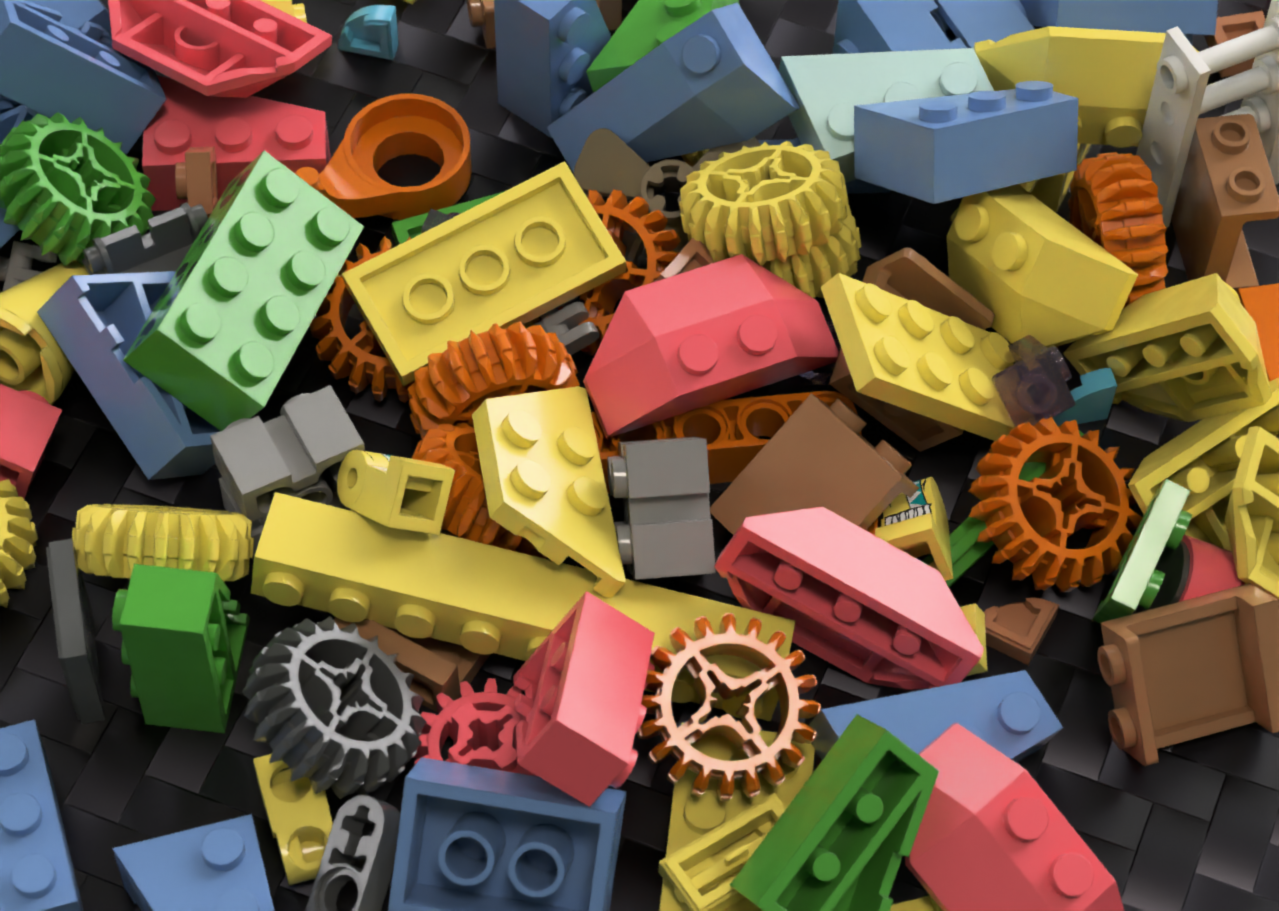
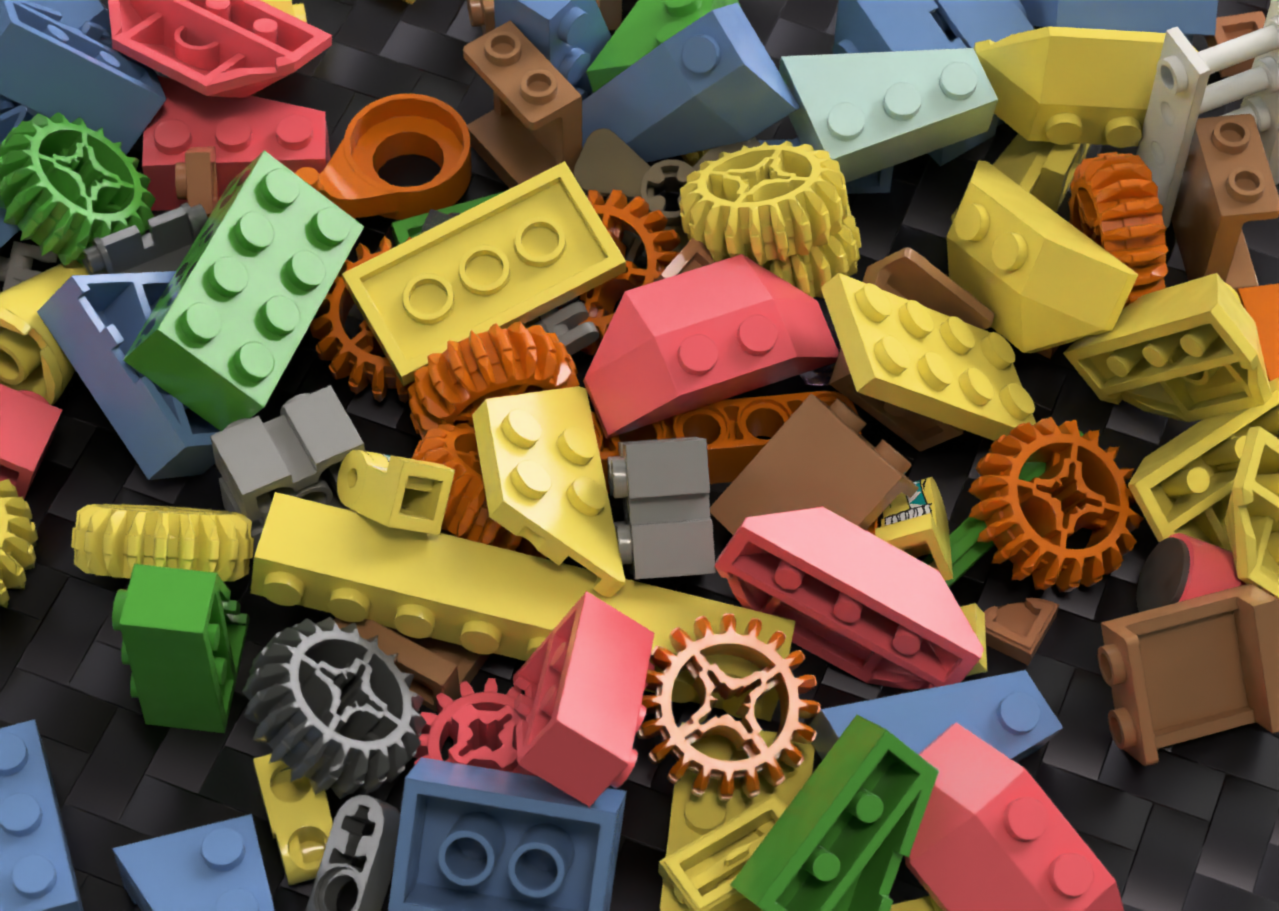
dark grey tile [46,539,105,724] -> none
medium azure tile [338,5,399,60] -> none
medium blue wedge [854,81,1078,204] -> none
bracket [992,334,1076,427] -> none
medium azure tile [1041,367,1117,426] -> none
wing [1092,479,1192,623] -> none
none -> medium nougat panel [463,20,582,189]

